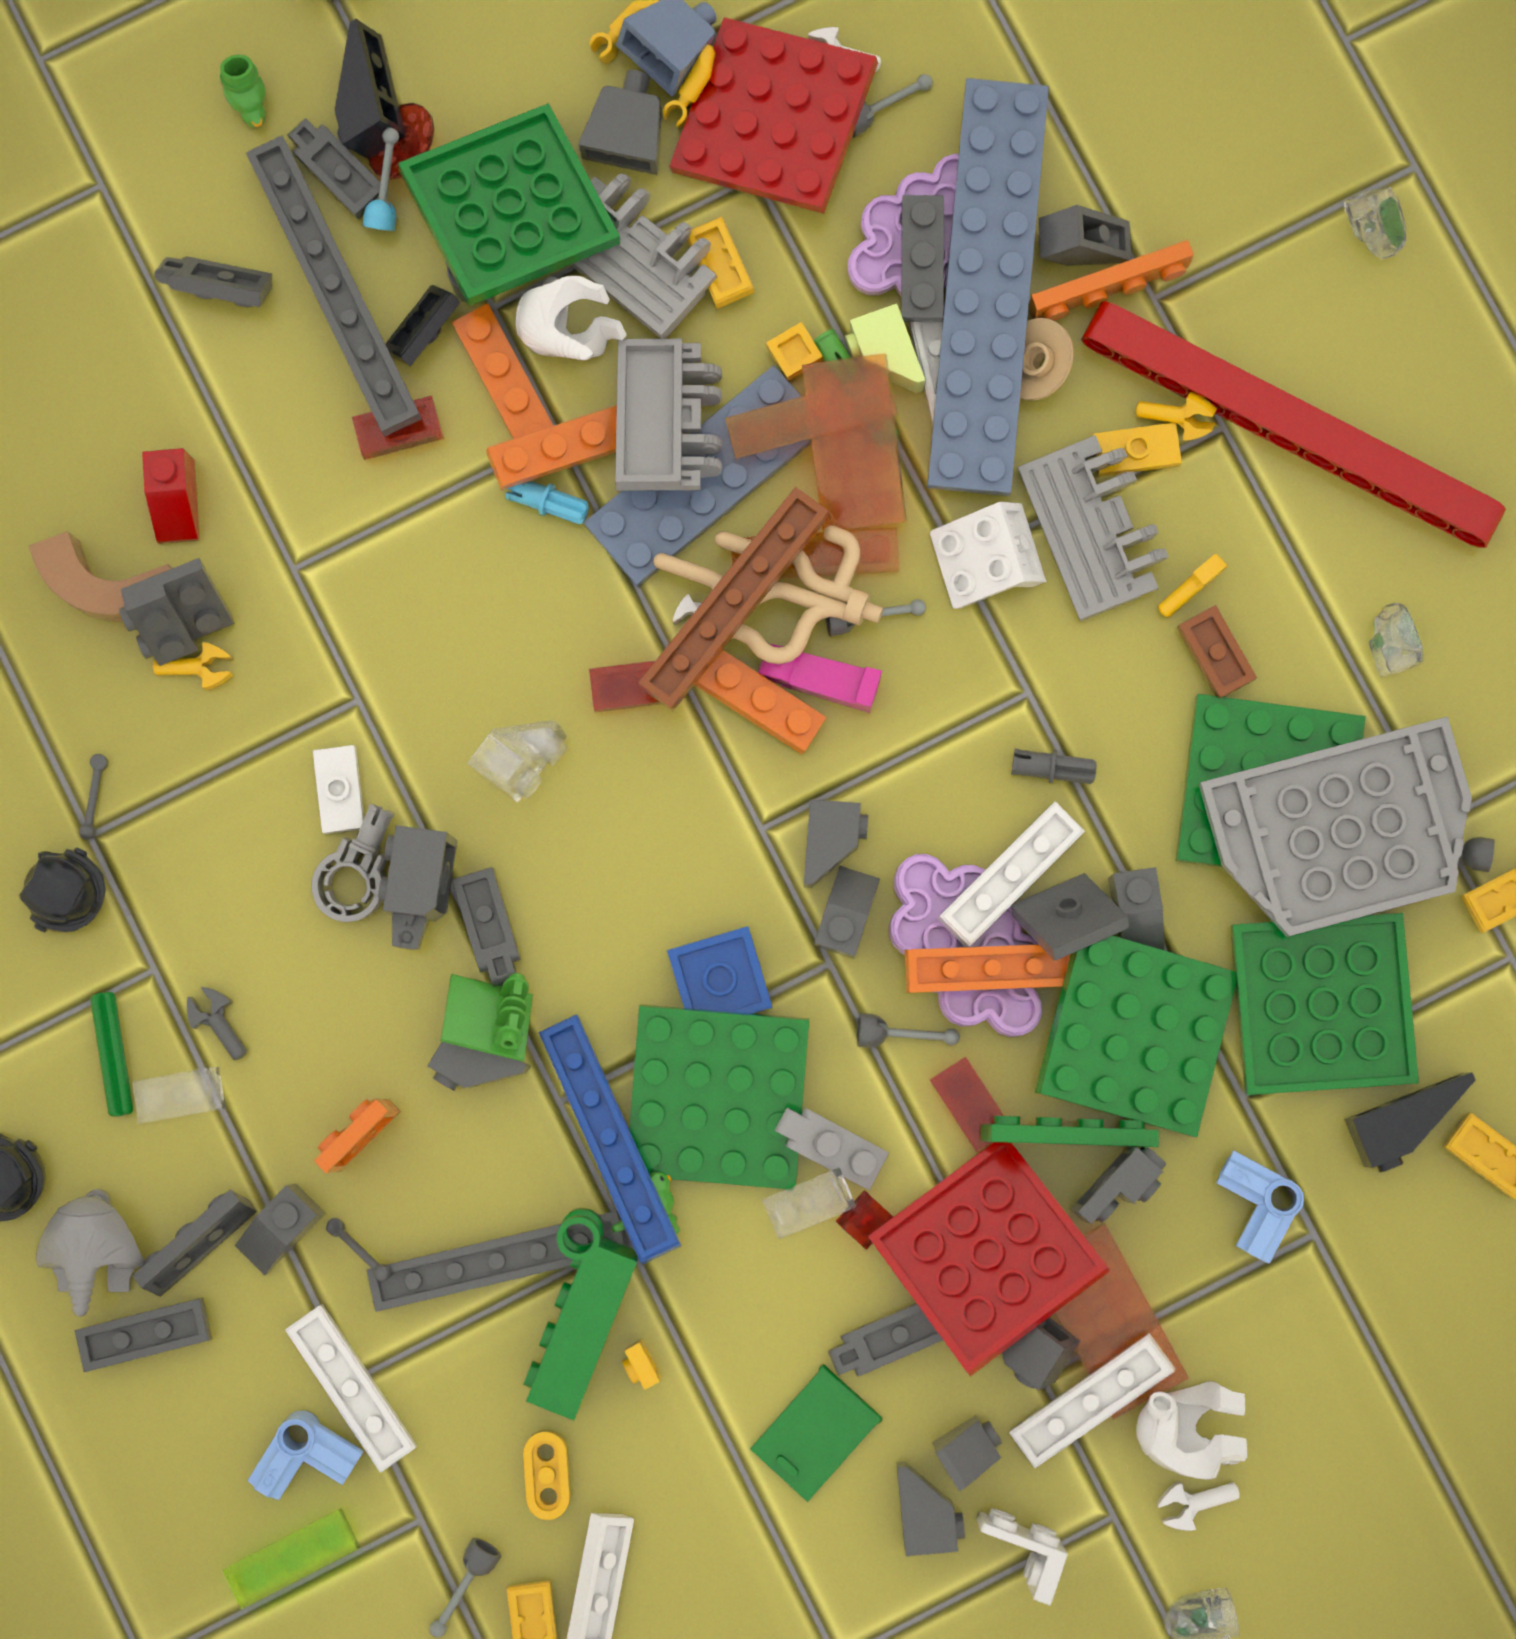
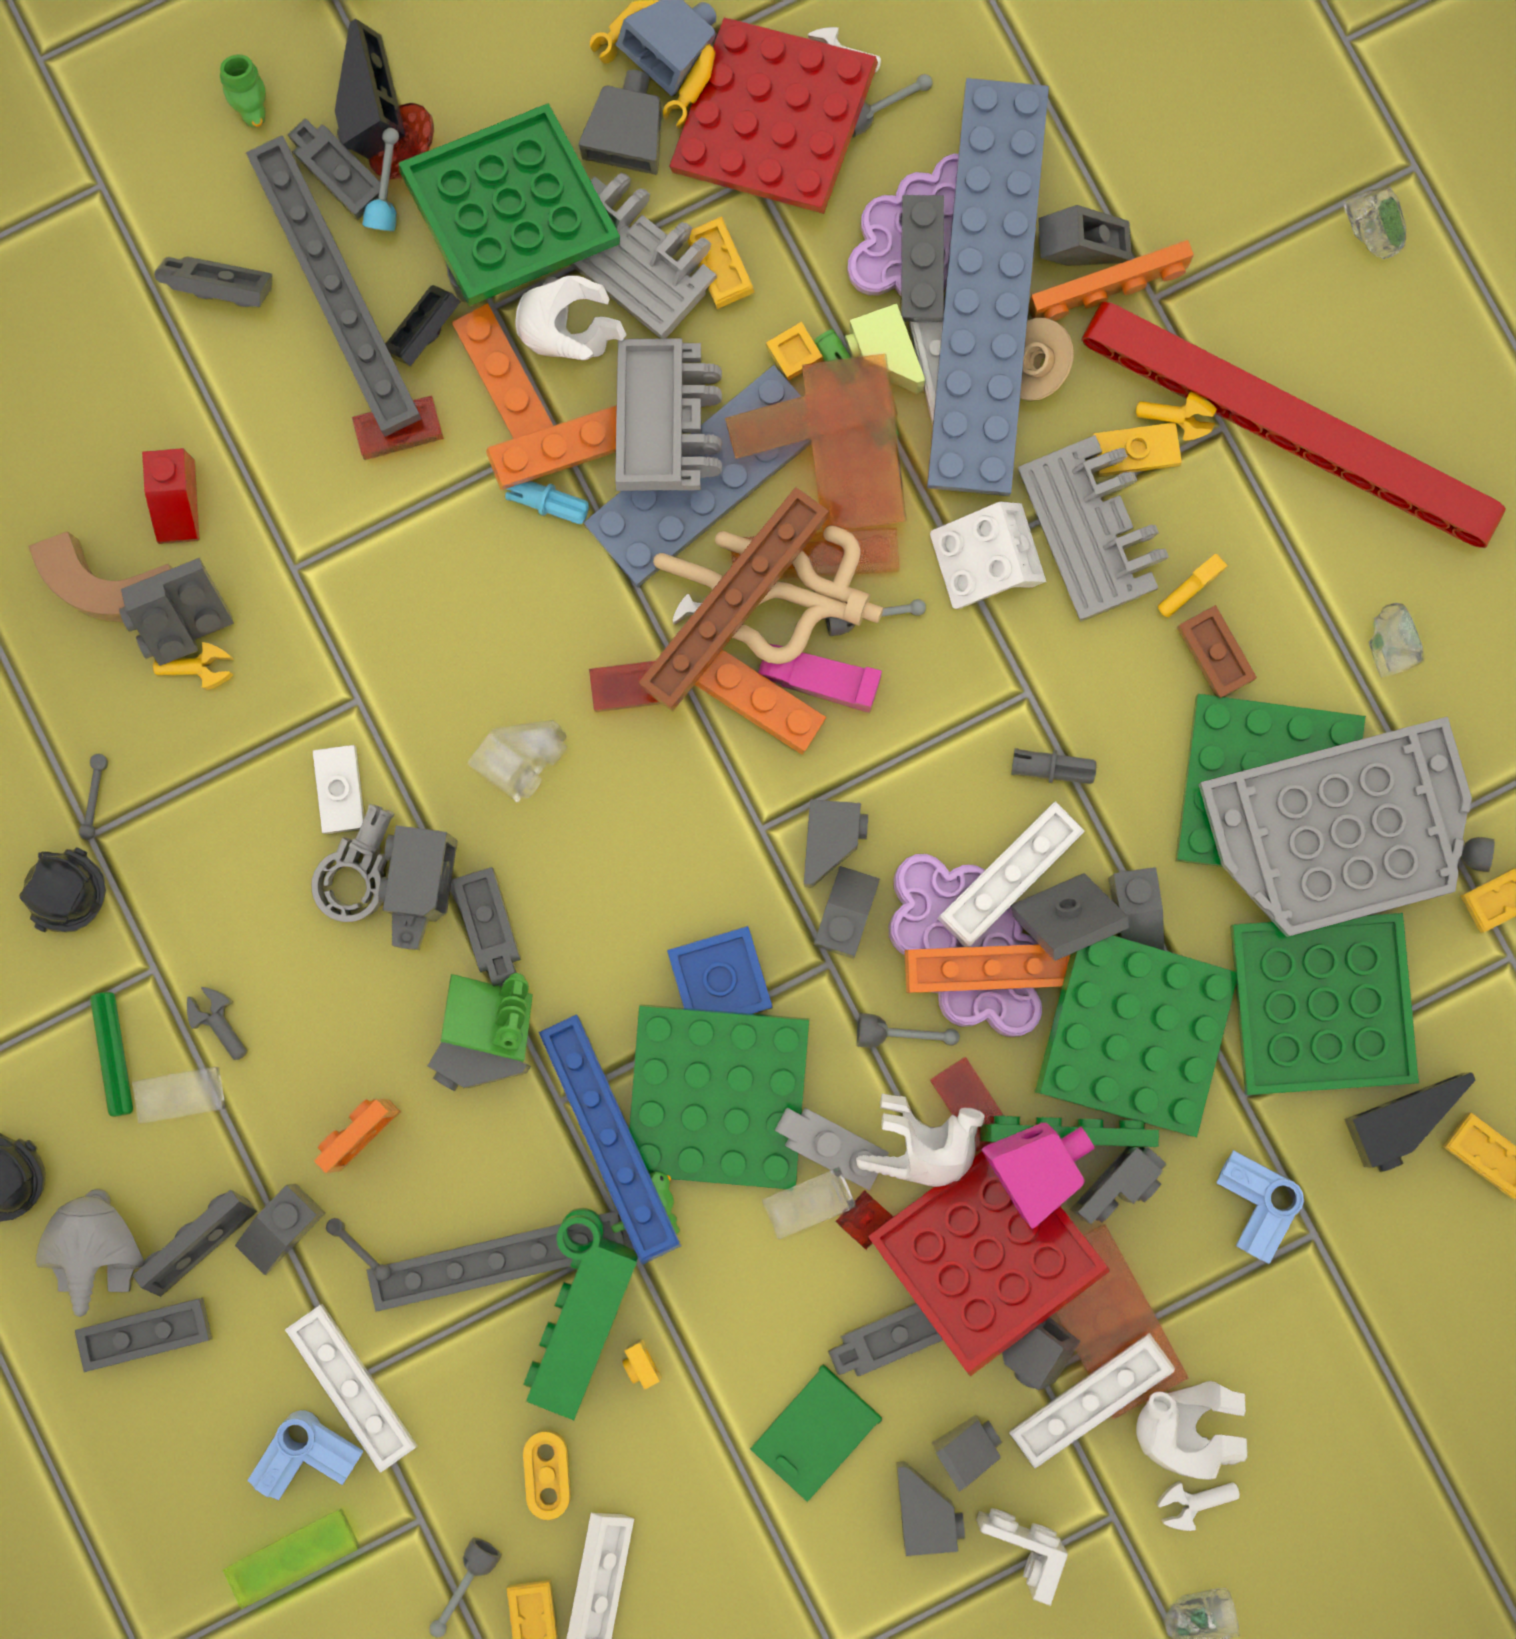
none -> white piece [856,1094,985,1187]
none -> dark pink torso [981,1122,1095,1229]

